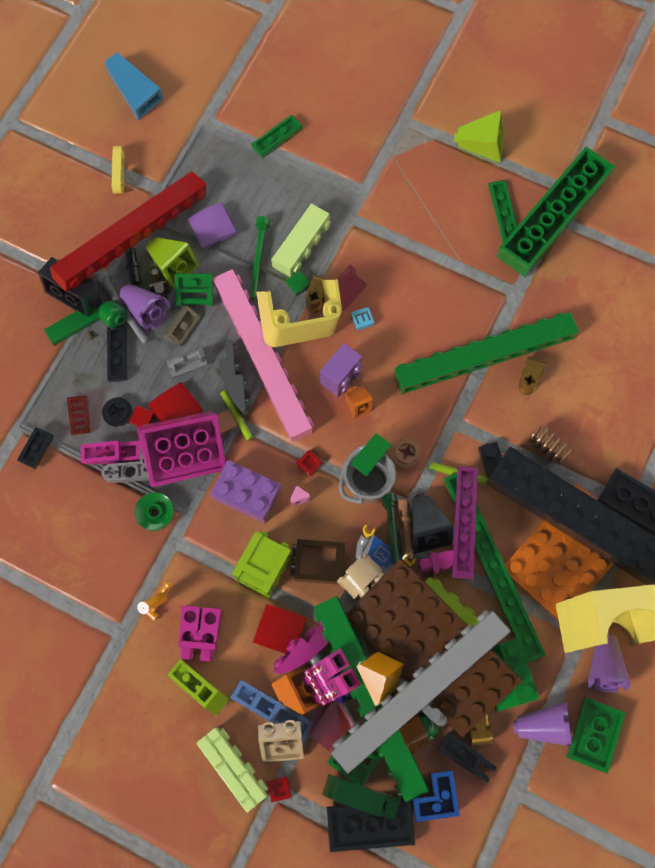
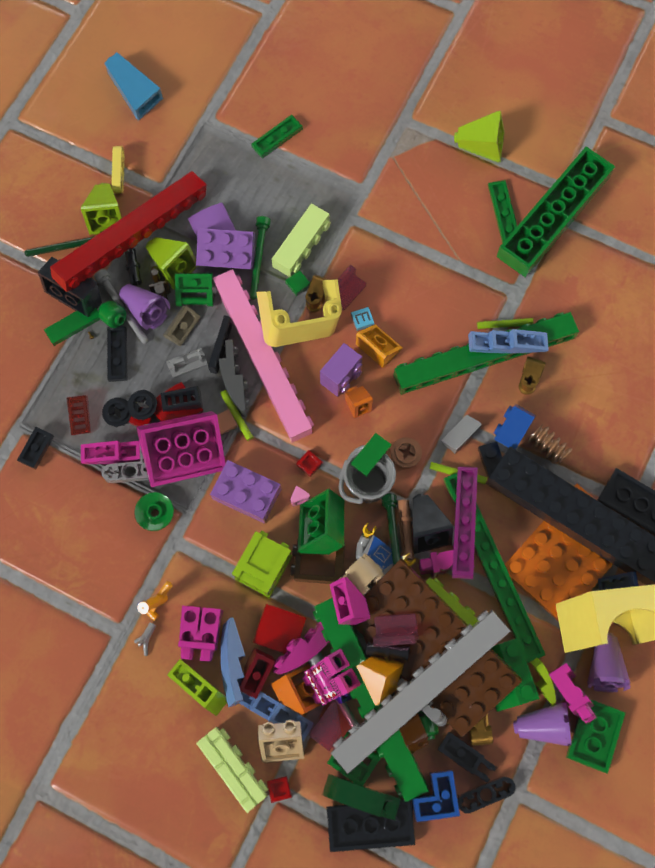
none -> dark green piece [24,231,102,257]
none -> lime slope [81,183,122,235]
none -> black gear [127,390,158,420]
none -> light grey bar [134,622,156,656]
none -> black slope [161,386,203,412]
none -> medium lavender brick [196,228,256,270]
none -> black tile [208,315,233,374]
none -> medium blue slope [221,617,245,707]
none -> dark red slope [239,647,275,699]
none -> green slope [298,489,345,555]
none -> dark pink slope [330,577,370,625]
none -> light orange slope [356,324,402,368]
none -> black pin [366,642,409,660]
none -> clear pink panel [373,614,419,646]
none -> light grey slope [441,415,482,454]
none -> black beam [457,776,516,813]
none -> medium blue slope [468,329,549,353]
none -> lime bar [477,318,533,329]
none -> blue brick [493,404,536,450]
none -> lime slope [530,658,556,706]
none -> dark pink hips [549,663,597,724]
none -> dark blue plate [598,572,639,590]

